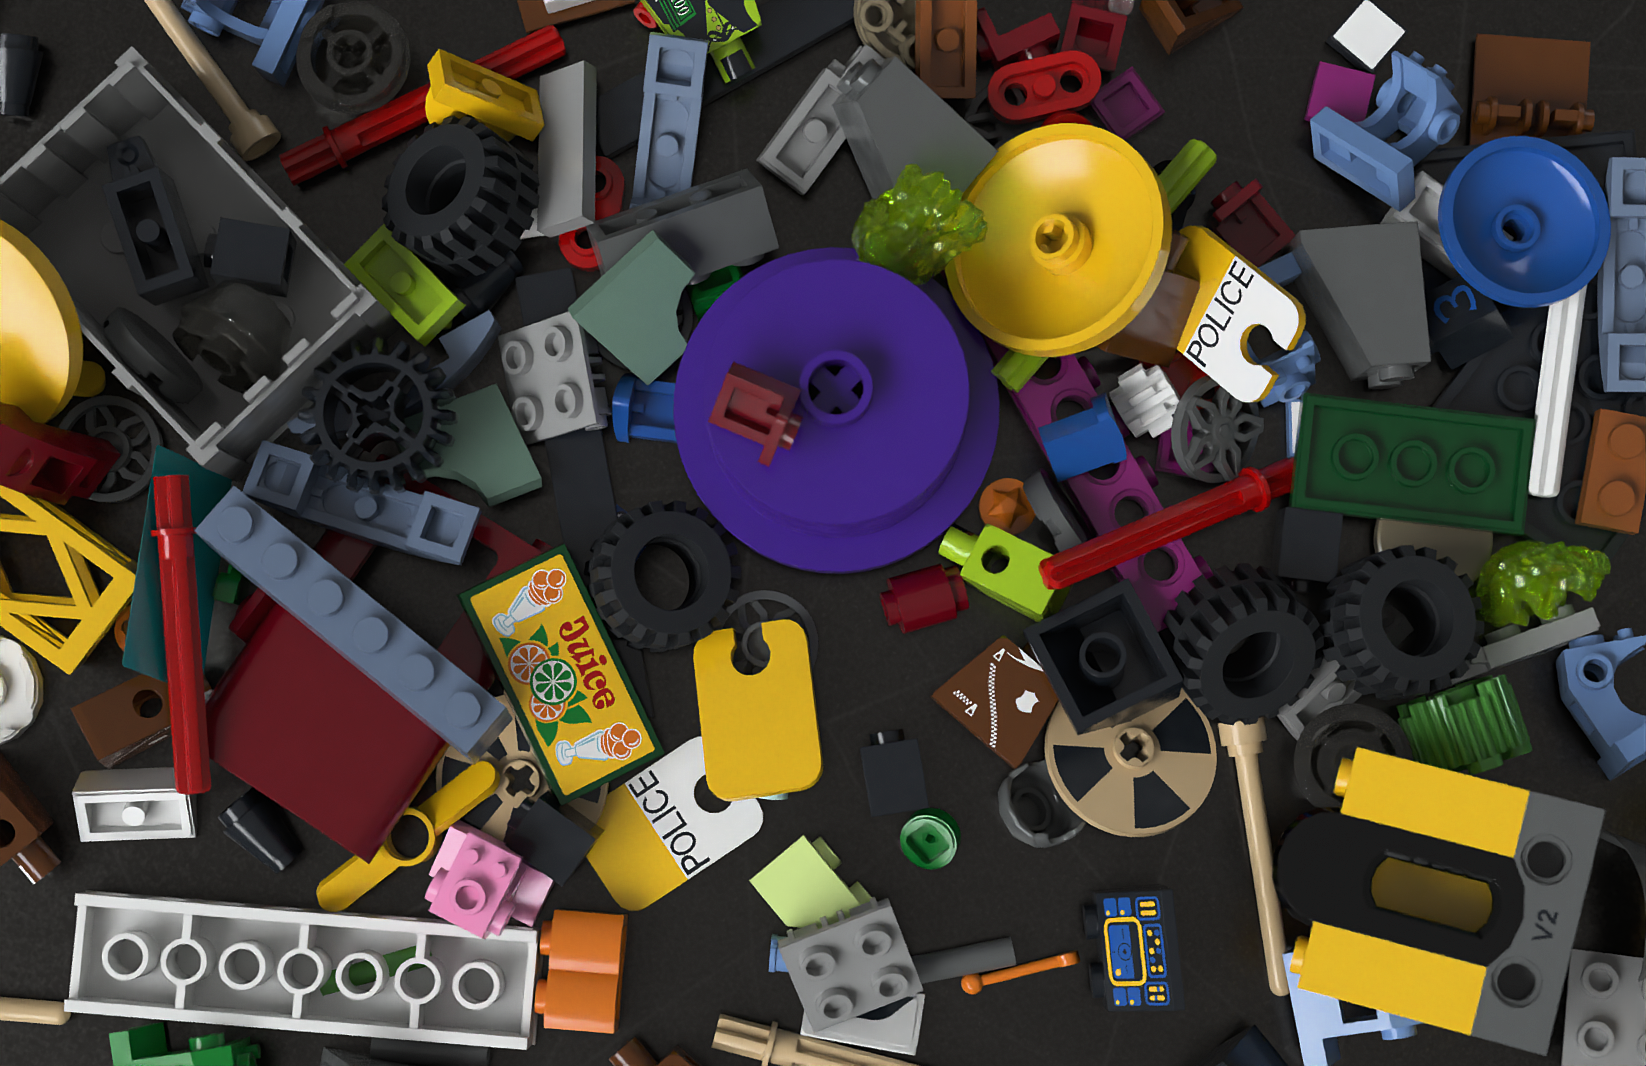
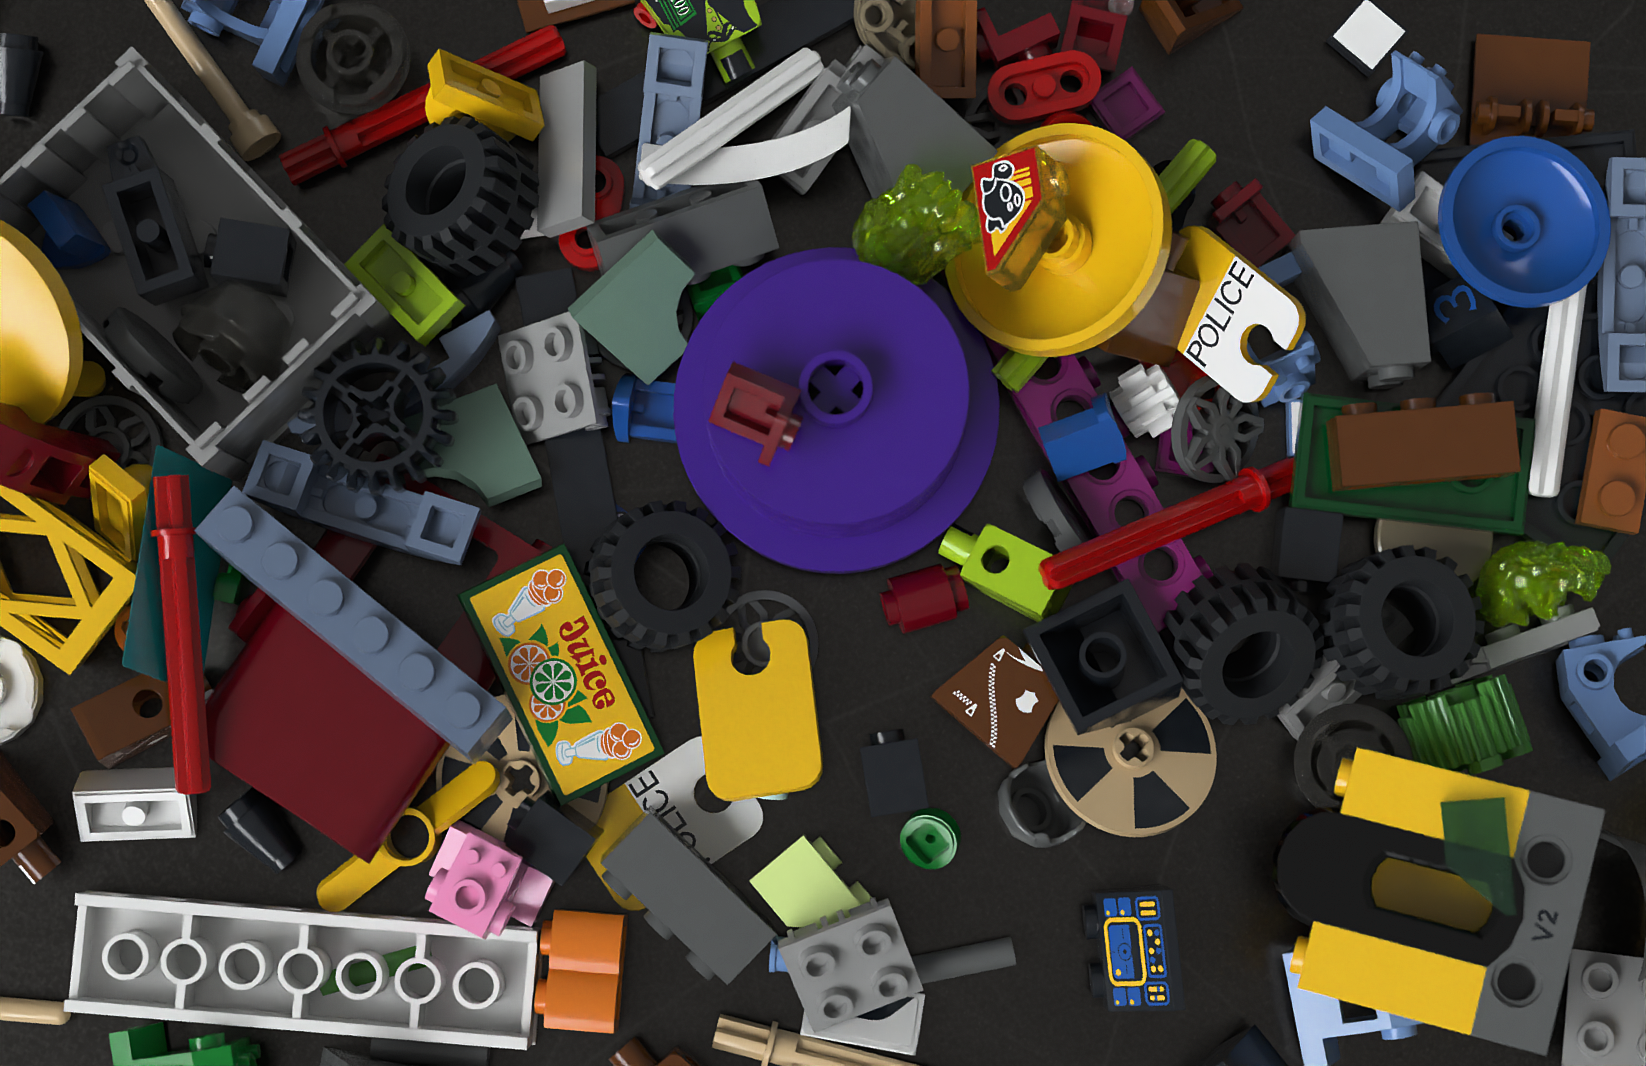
orange hinge [961,950,1081,994] -> none
orange tile [978,478,1036,536] -> none
tan piece [1218,716,1290,996] -> none
magenta tile [1304,61,1376,122] -> none
none -> blue tile [28,190,111,270]
none -> yellow tile [89,454,153,562]
none -> dark grey brick [601,805,777,985]
none -> white axle [638,48,824,190]
none -> white sticker [639,106,851,185]
none -> slope [971,145,1070,292]
none -> reddish brown brick [1326,392,1521,492]
none -> clear green tile [1440,798,1516,915]

